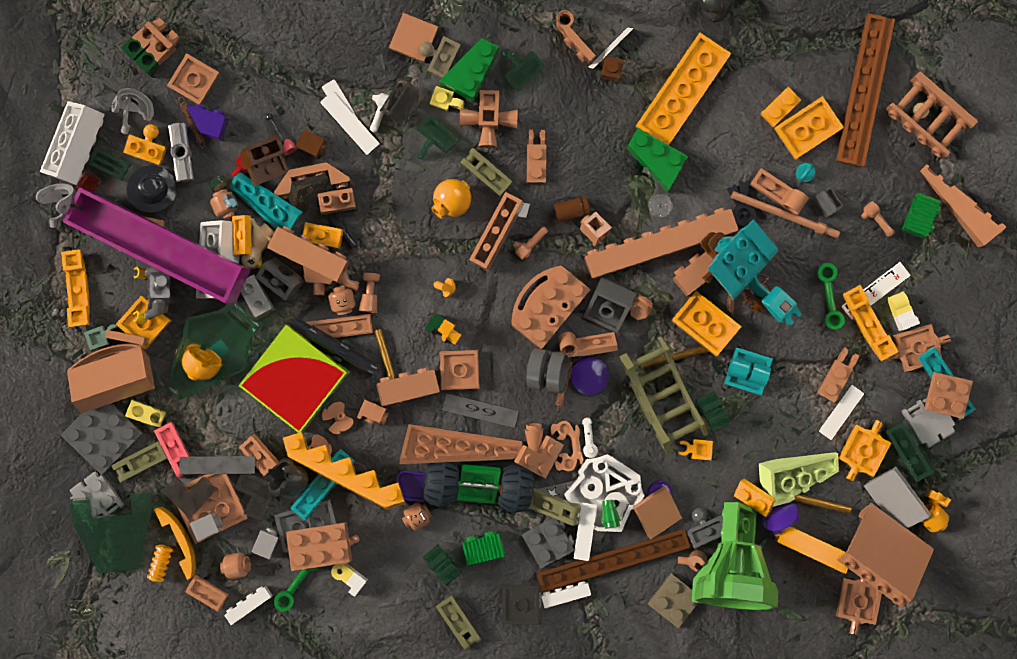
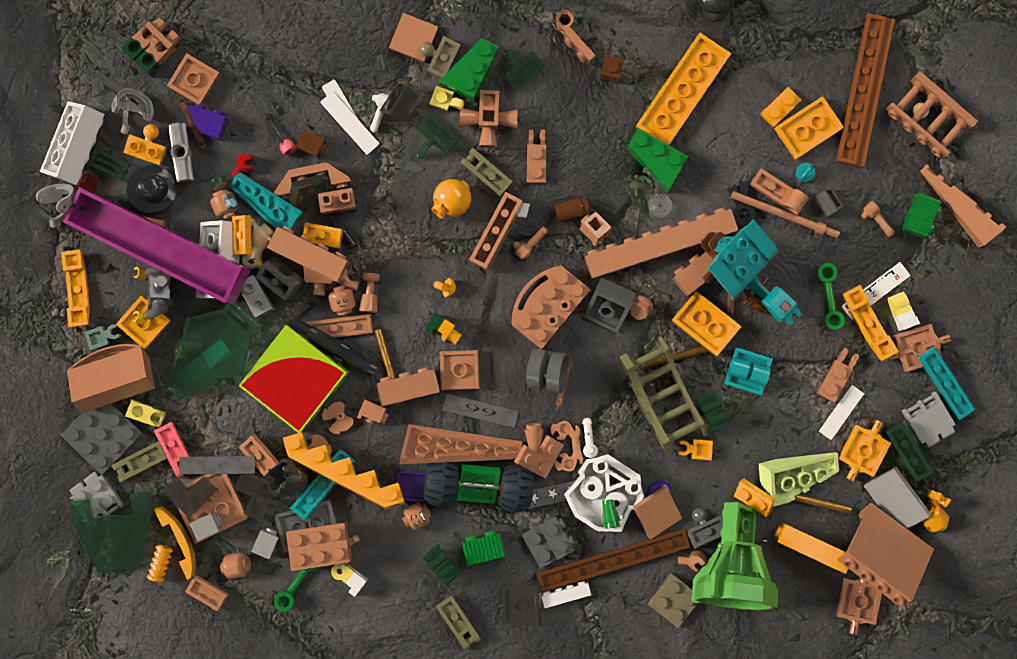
nougat tile [105,330,149,346] -> none
light orange cylinder [182,344,222,381] -> none
white piece [224,586,273,625] -> none
reddish brown brick [241,135,289,186] -> none
olive plate [529,488,581,525] -> none
nougat plate [558,332,618,357] -> none
dark purple dish [571,357,609,395] -> none
white sticker [574,503,597,561] -> none
white sticker [589,28,633,68] -> none
dark purple dish [761,502,800,535] -> none
nougat plate [924,372,973,419] -> none

